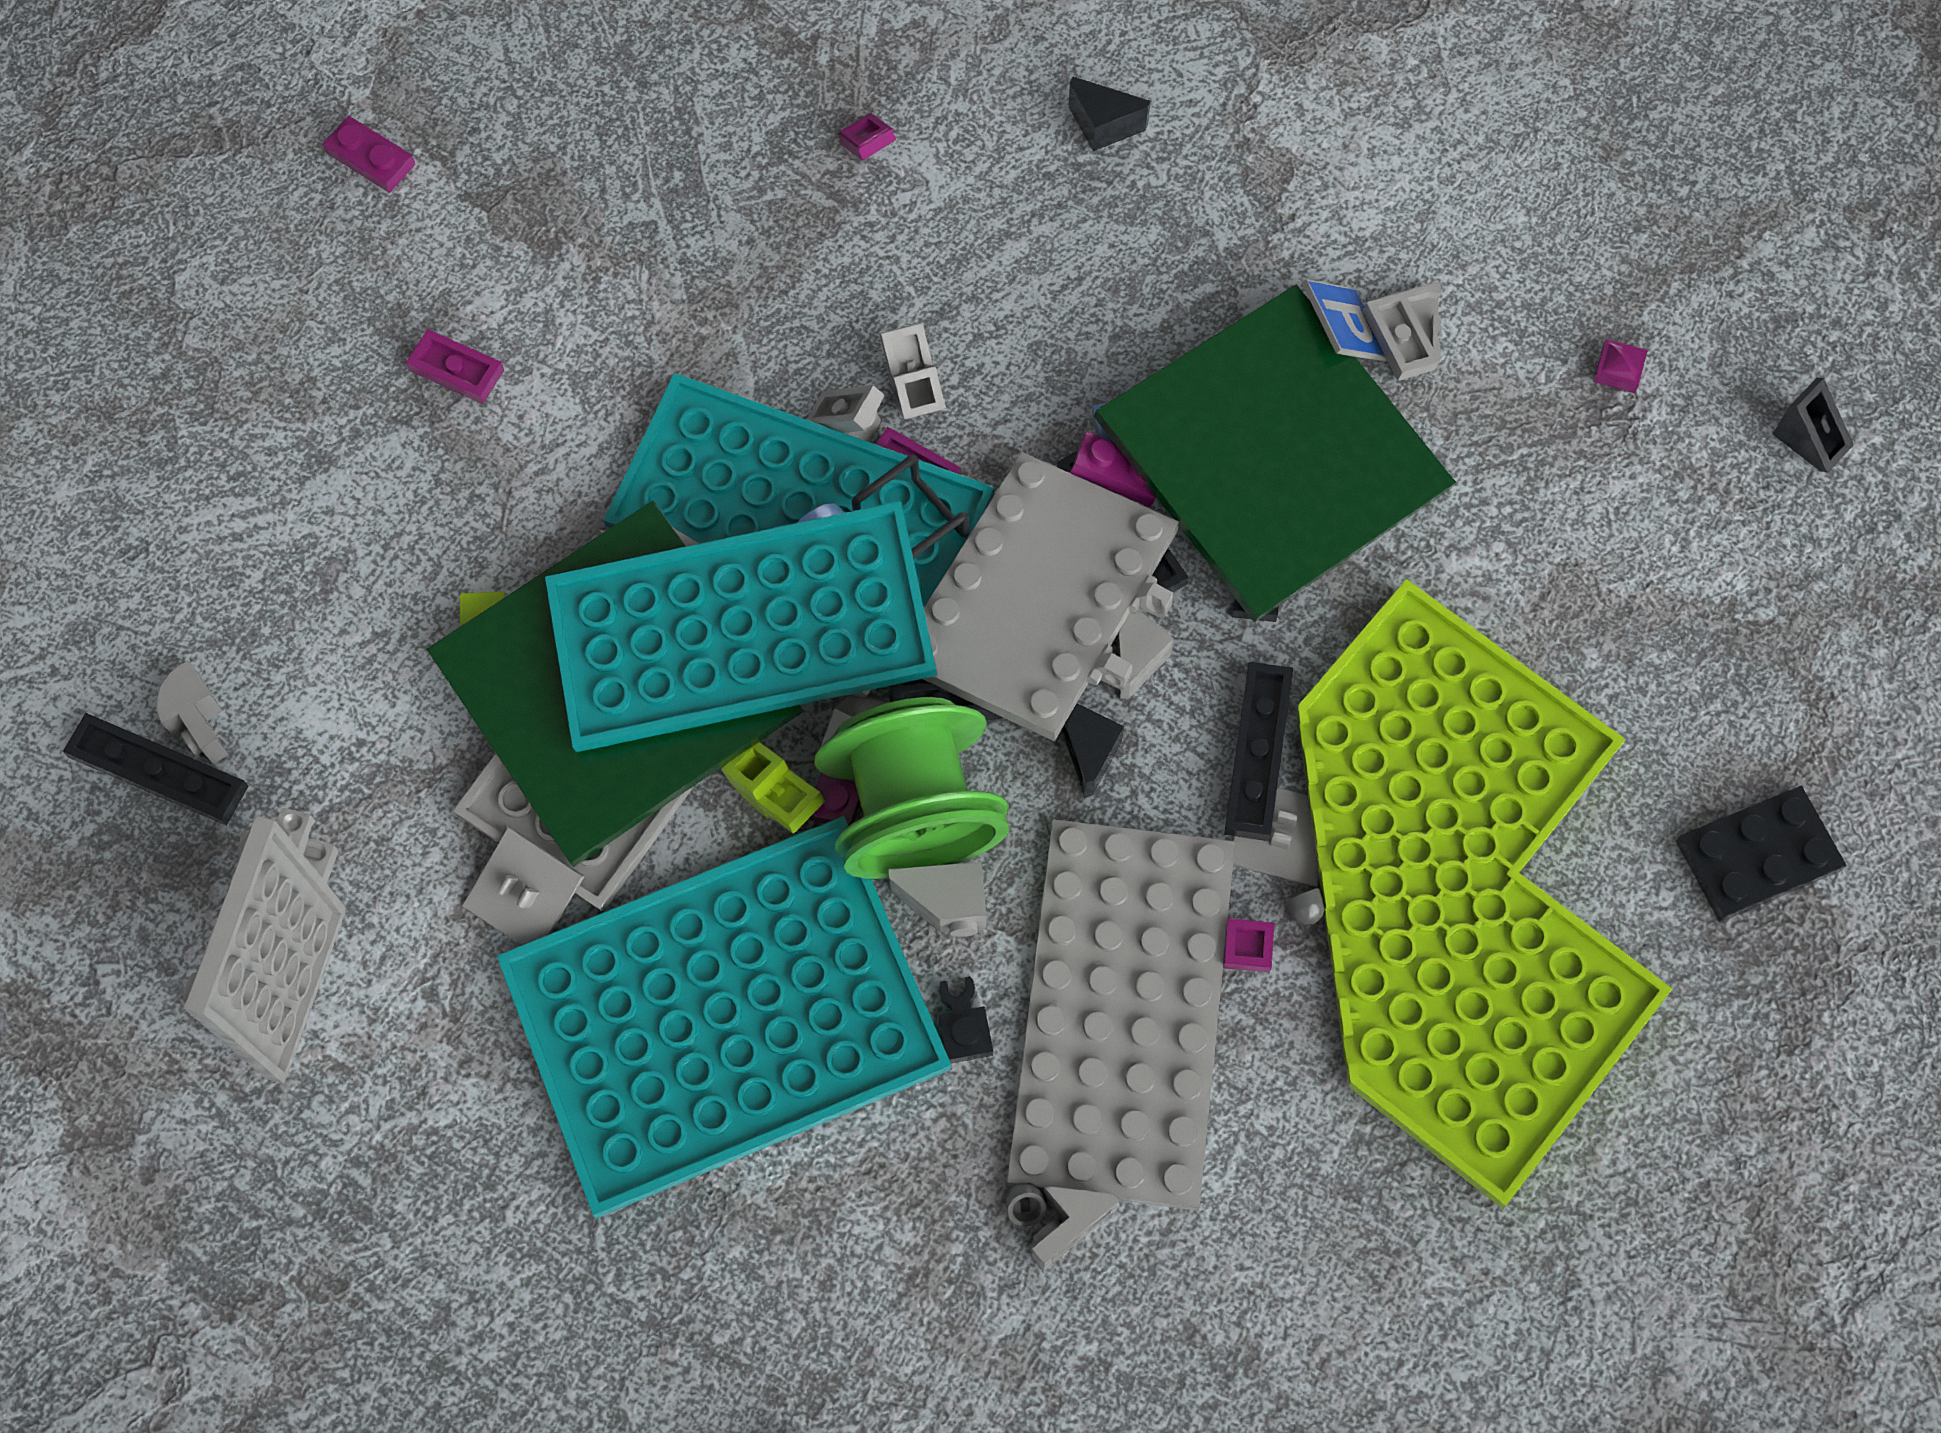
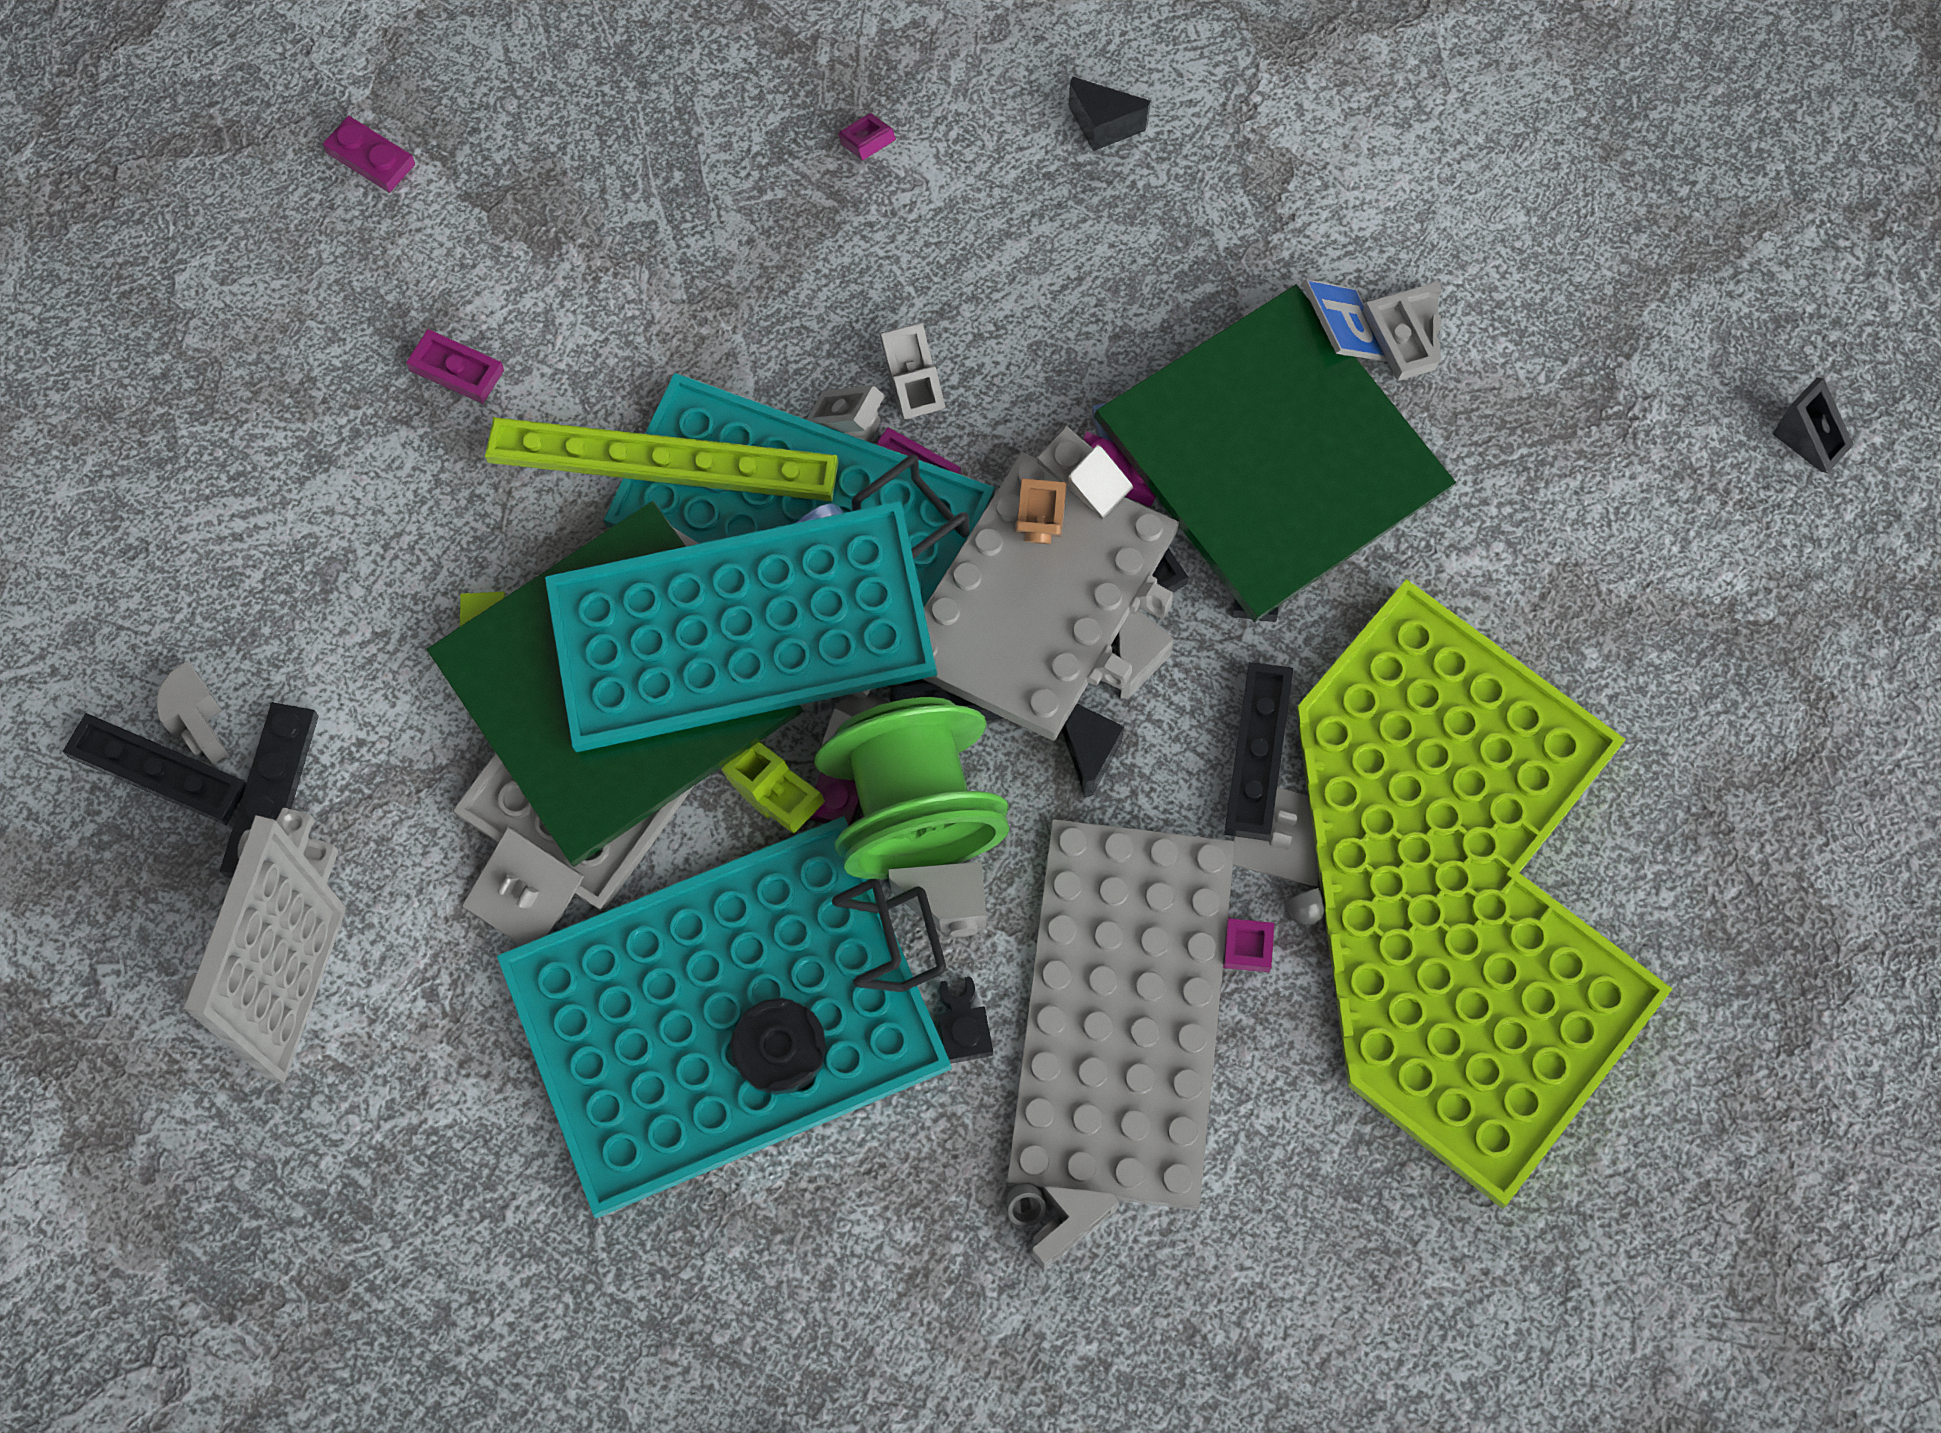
magenta tile [1593,339,1648,393] -> none
black plate [1676,785,1847,922] -> none
none -> black plate [220,702,319,878]
none -> lime tile [485,417,838,501]
none -> black tile [730,998,827,1095]
none -> black piece [832,878,946,992]
none -> medium nougat bracket [1015,478,1067,544]
none -> slope [1037,426,1133,519]

